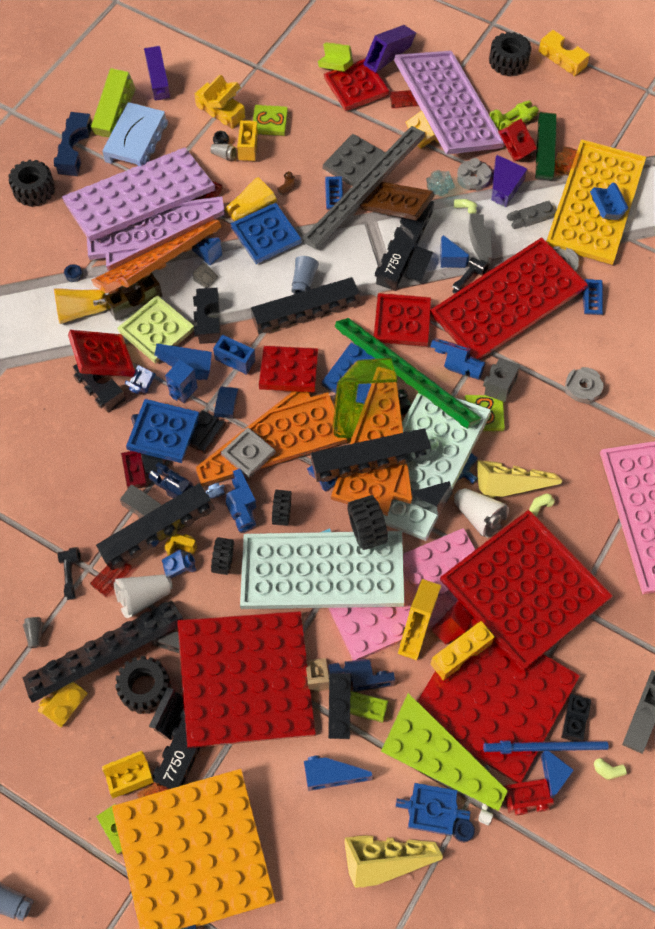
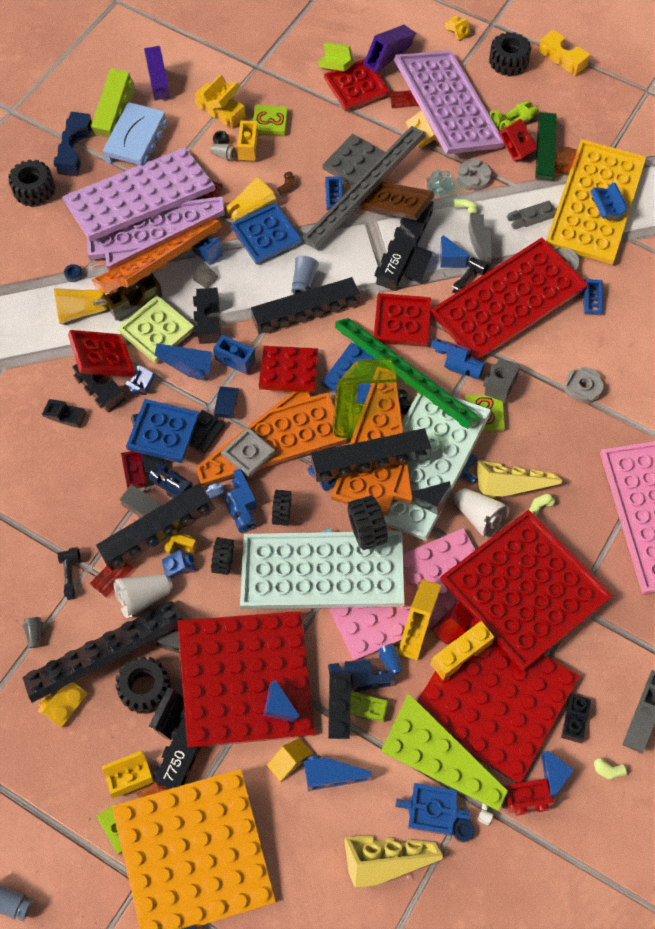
blue brick [165,360,198,403] -> none
tan slope [306,658,329,692] -> none
blue bar [483,741,609,754] -> none
dark purple slope [491,155,527,207] -> none
none -> black slope [42,399,87,428]
none -> blue slope [263,680,299,722]
none -> yellow slope [267,738,313,782]
none -> blue cone [378,643,403,675]
none -> yellow bracket [444,16,471,40]

